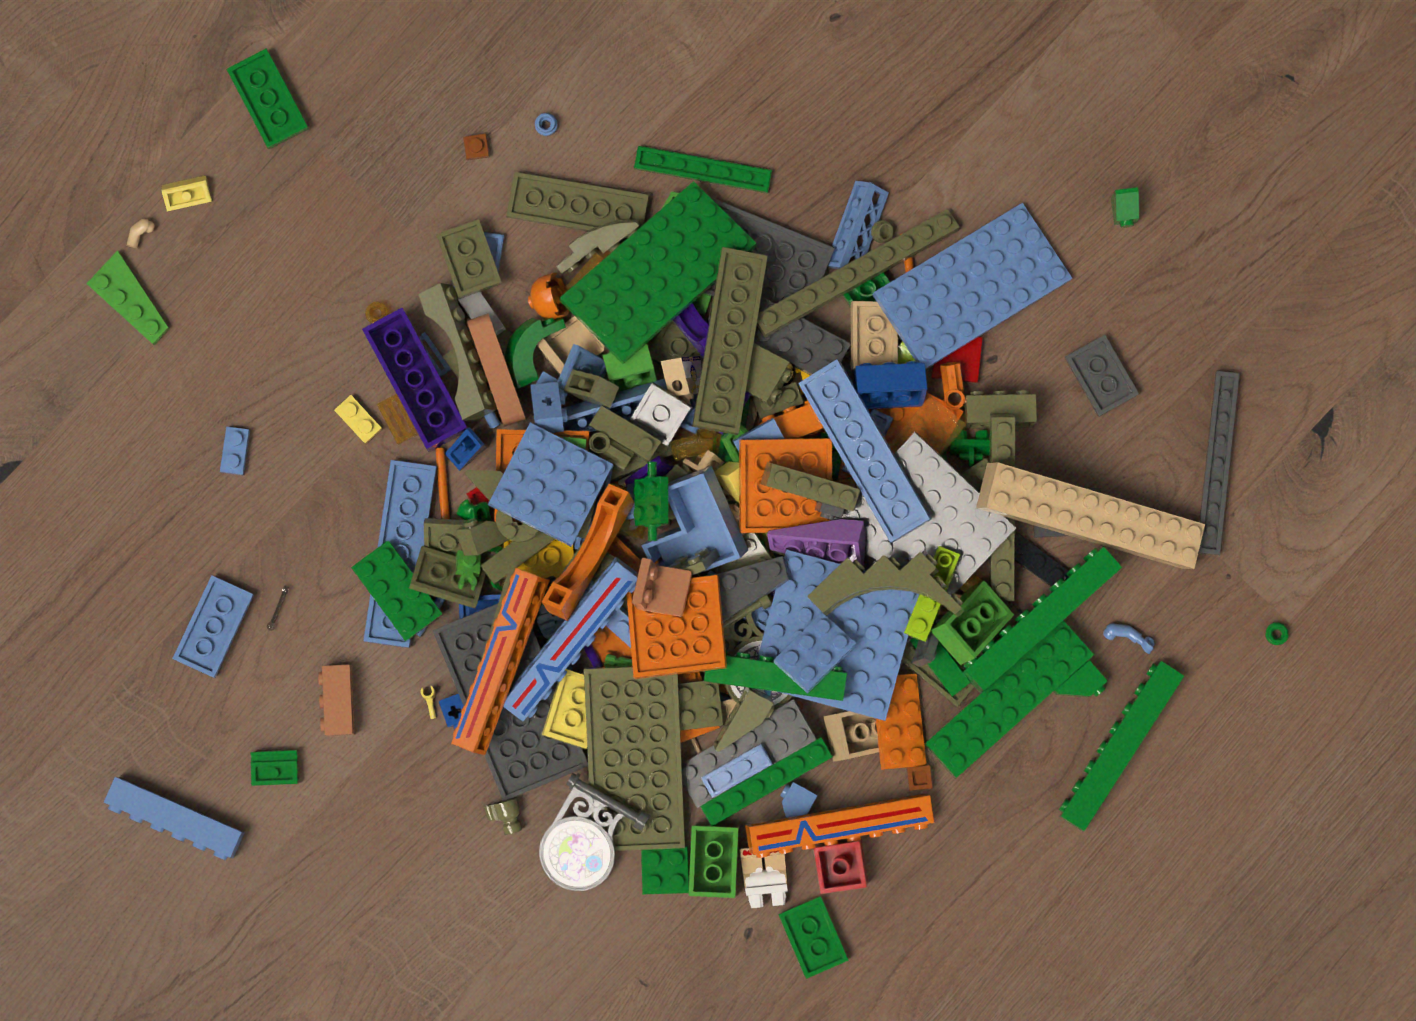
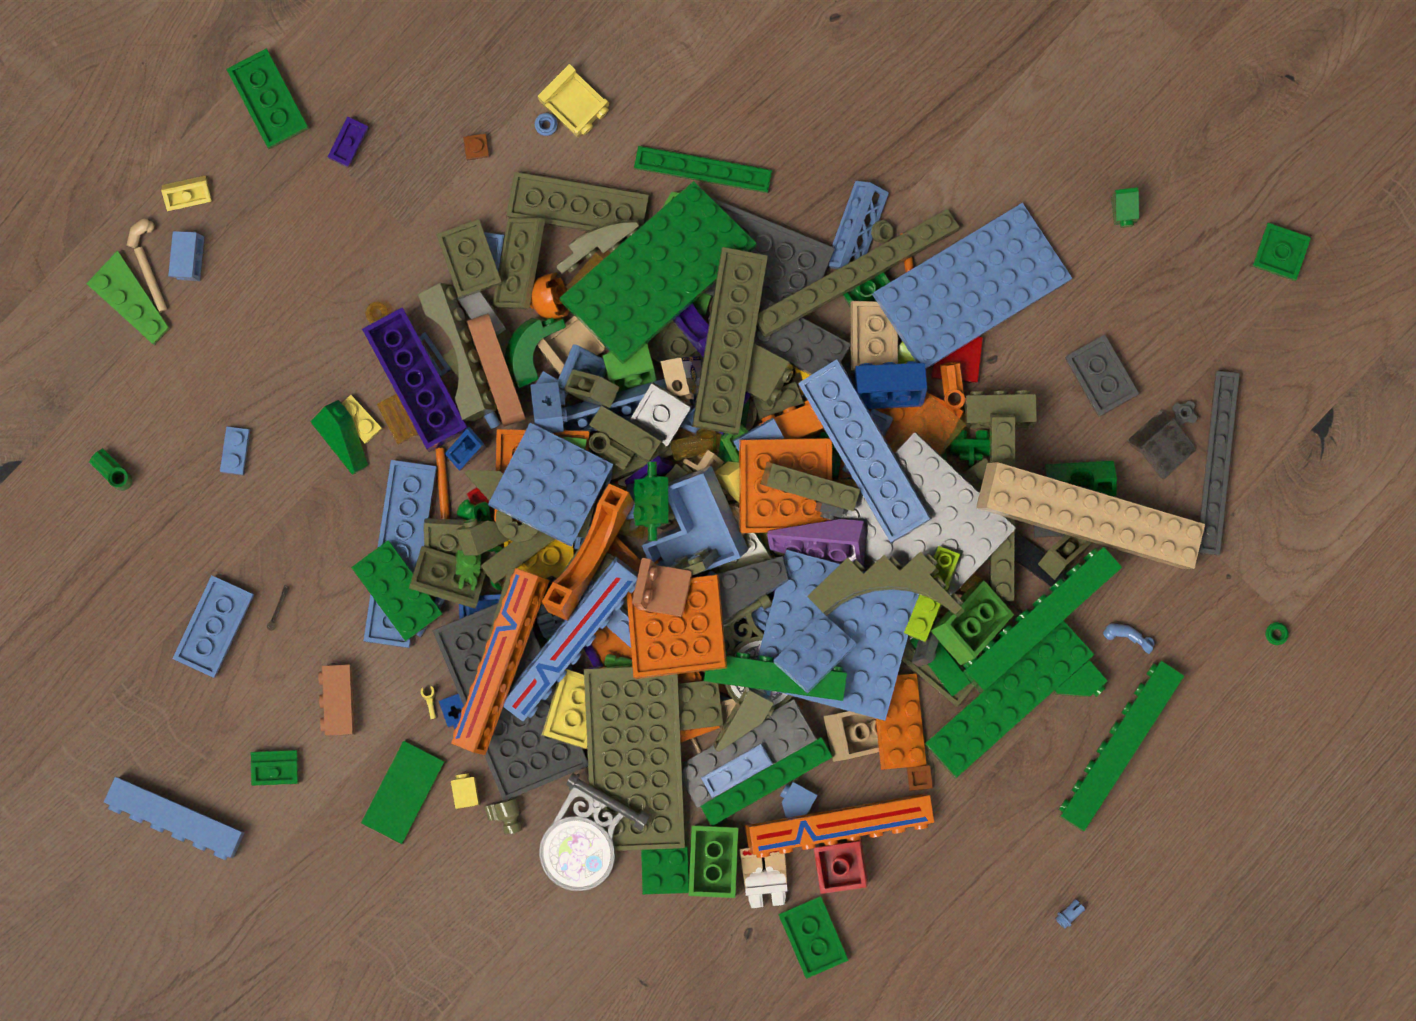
none -> green piece [89,448,132,491]
none -> tan bar [134,247,167,313]
none -> medium blue hinge [168,231,204,281]
none -> green slope [310,400,368,475]
none -> dark purple plate [328,116,369,168]
none -> green tile [361,741,445,844]
none -> light yellow brick [451,773,480,809]
none -> olive tile [492,218,545,309]
none -> light yellow panel [538,64,609,138]
none -> olive brick [1038,535,1092,580]
none -> green arch [1045,461,1117,496]
none -> medium blue pin [1055,899,1085,929]
none -> clear smoke bracket [1127,410,1196,479]
none -> dark grey plate [1172,401,1197,425]
none -> green plate [1252,223,1311,281]

